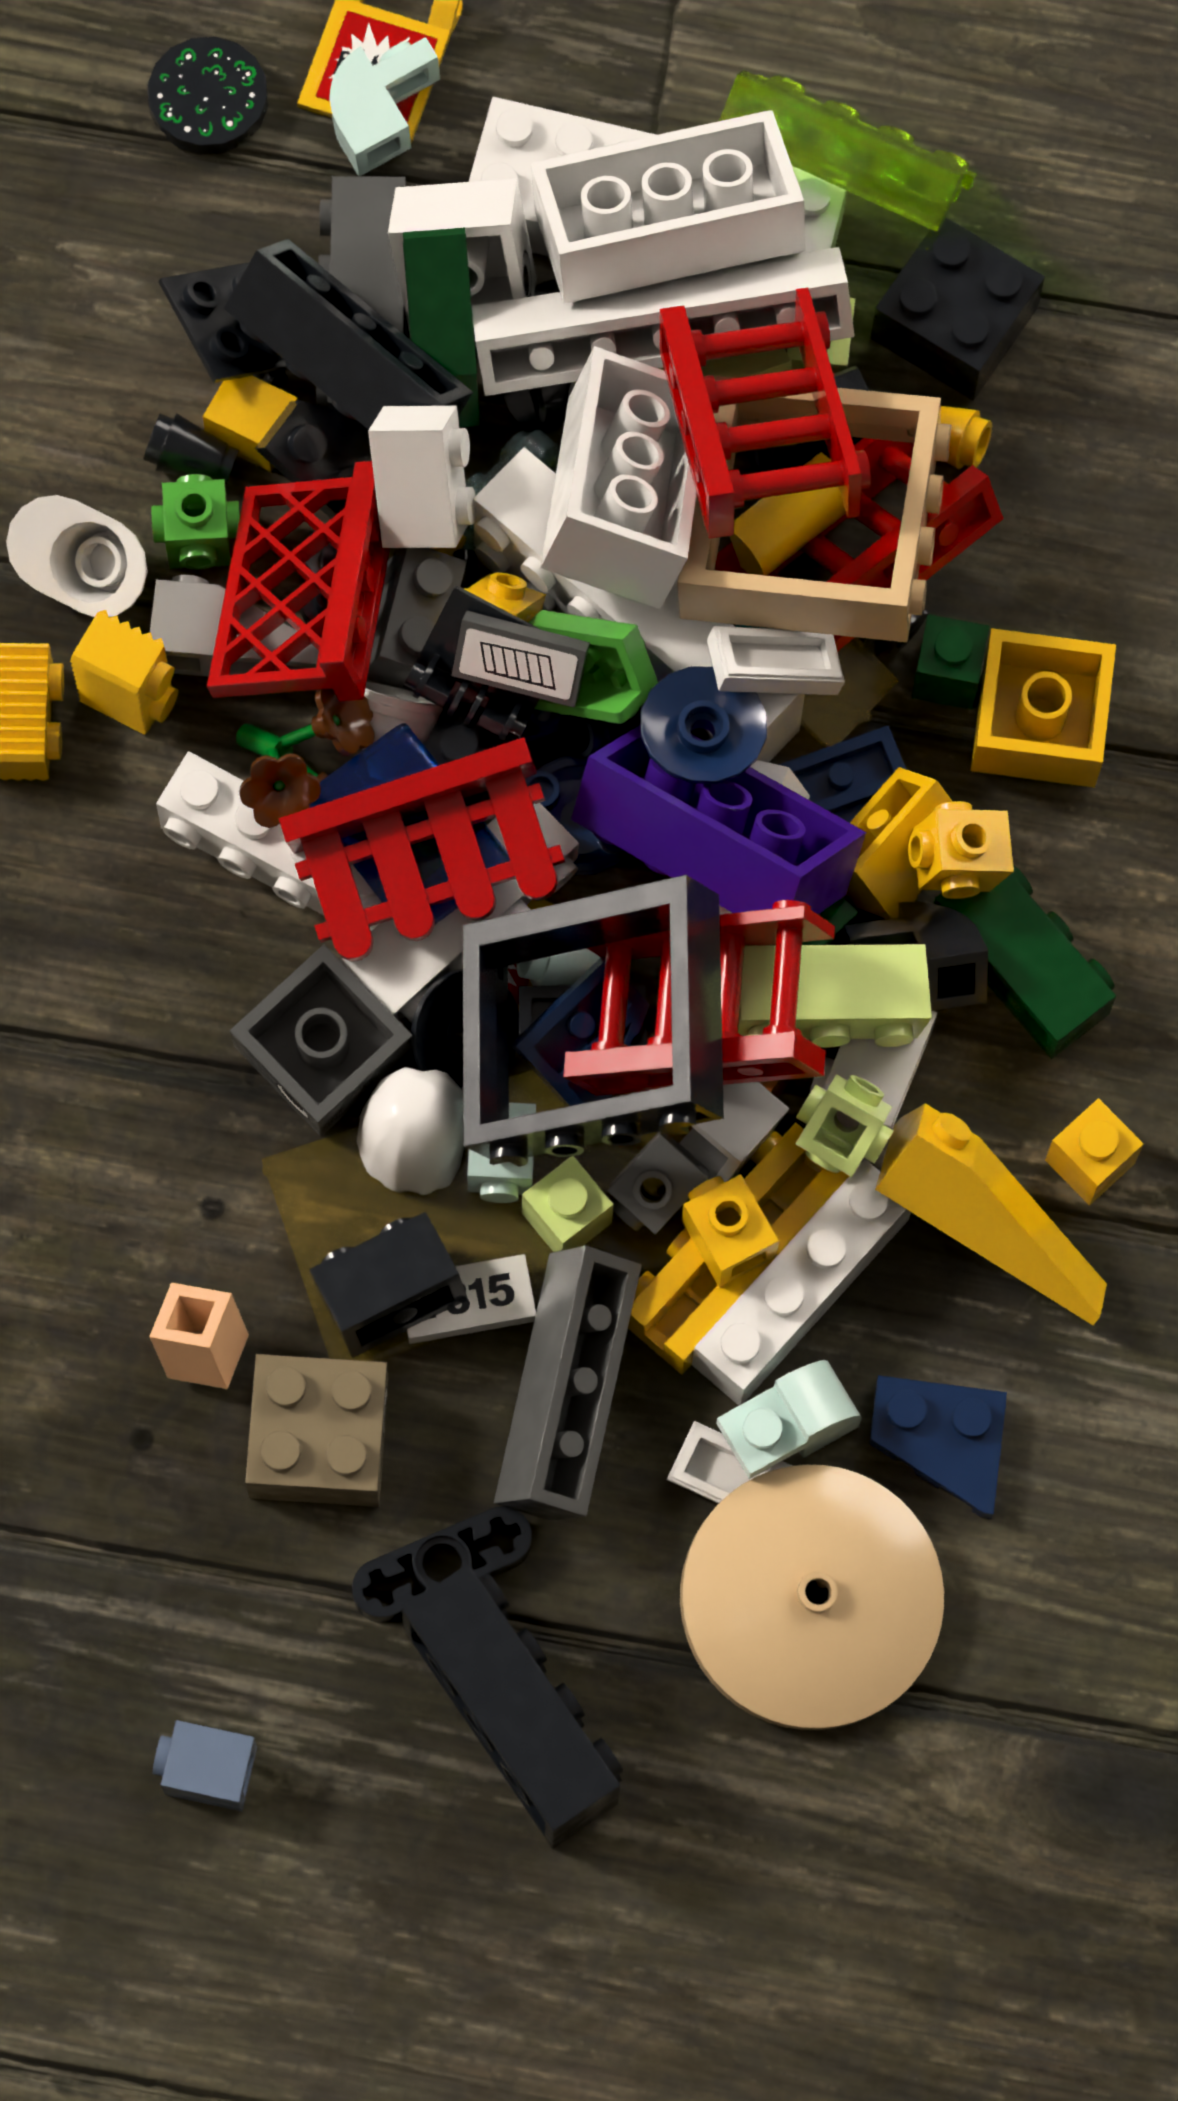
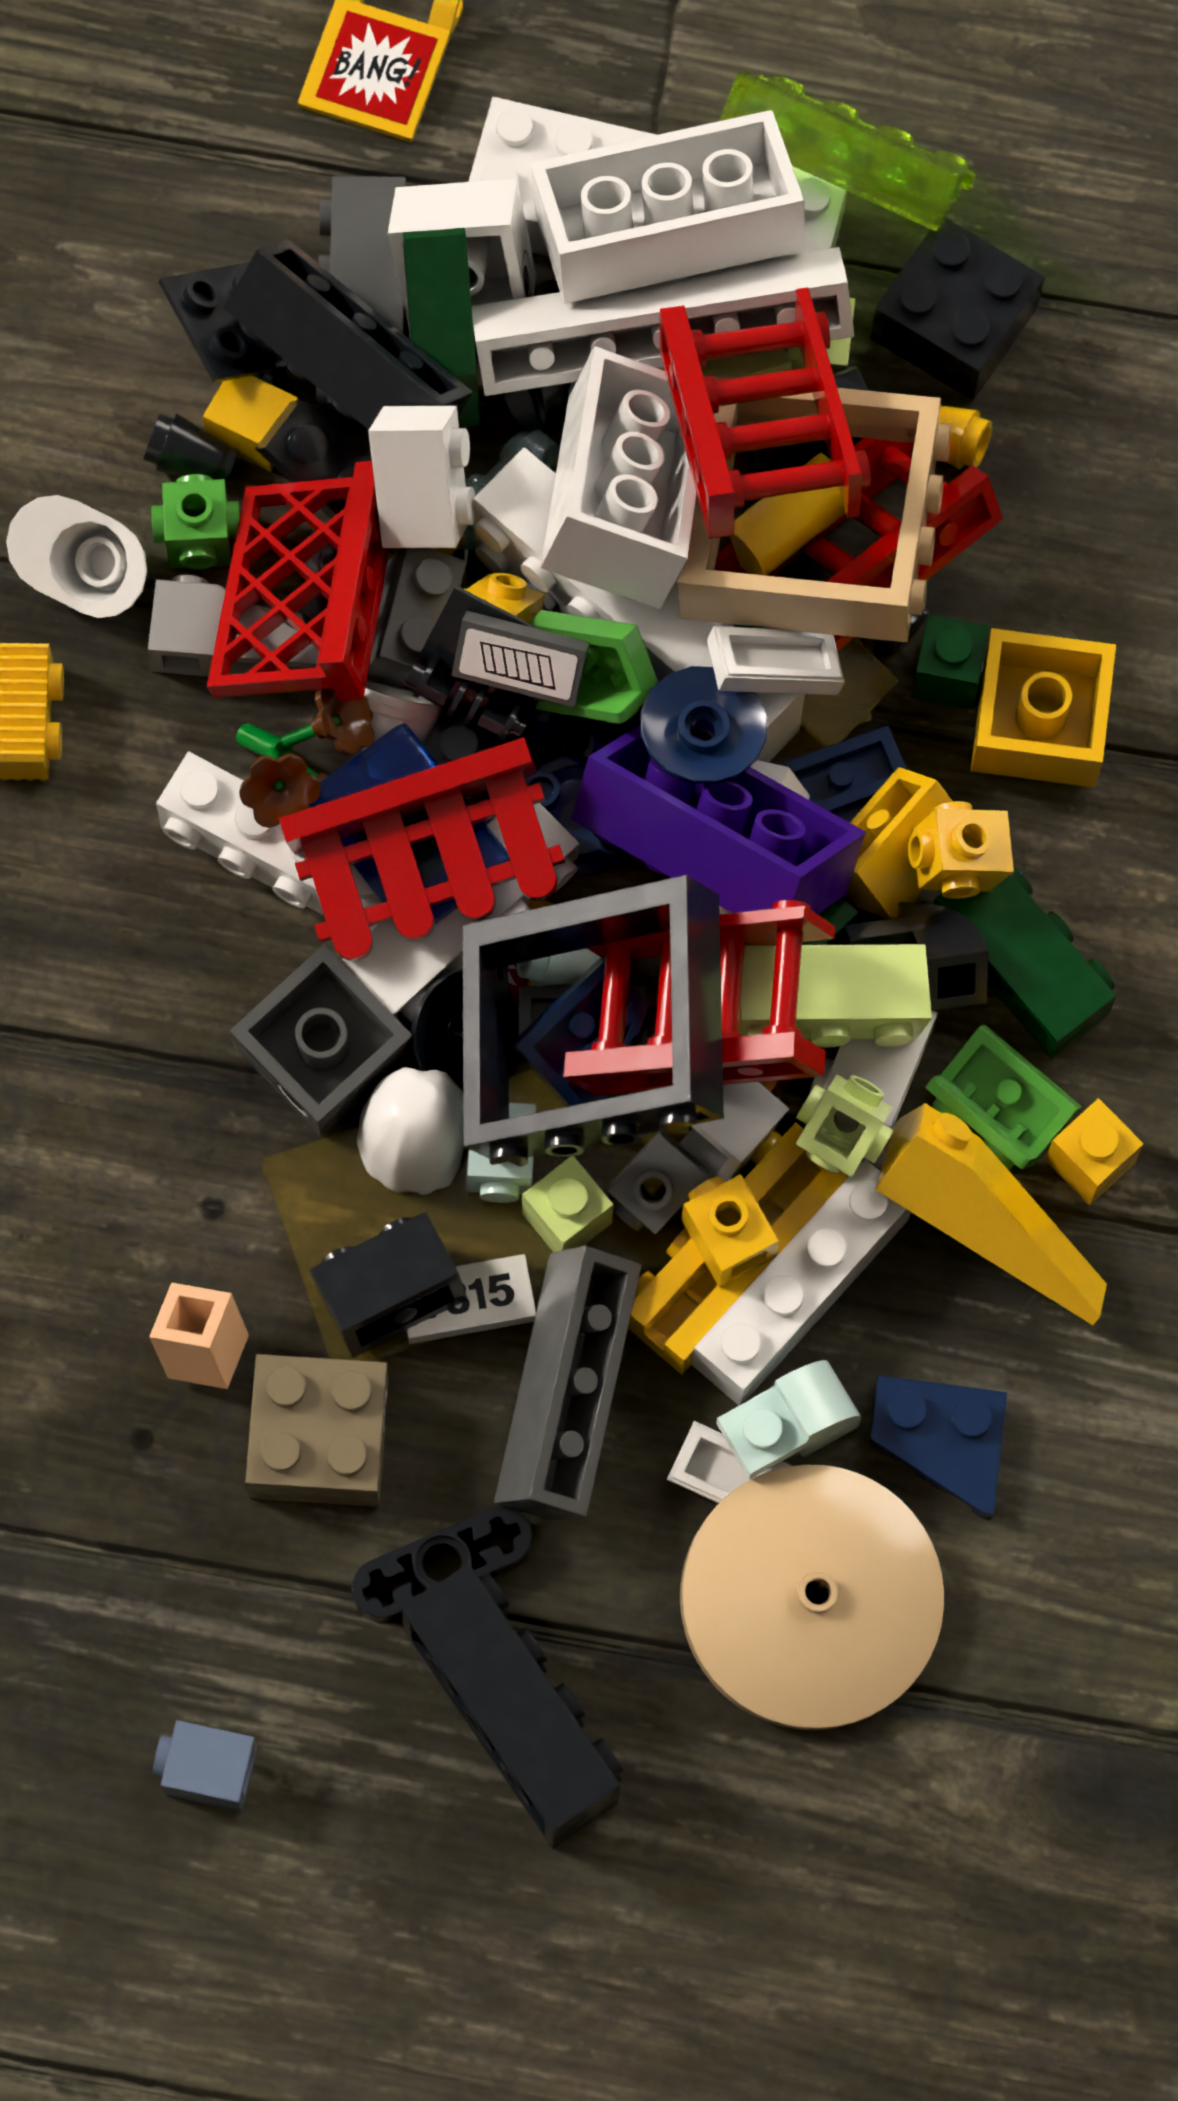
yellow brick [70,610,178,735] -> none
black tile [147,37,268,155] -> none
light aqua brick [330,37,440,177] -> none
none -> bright green bracket [925,1025,1082,1169]

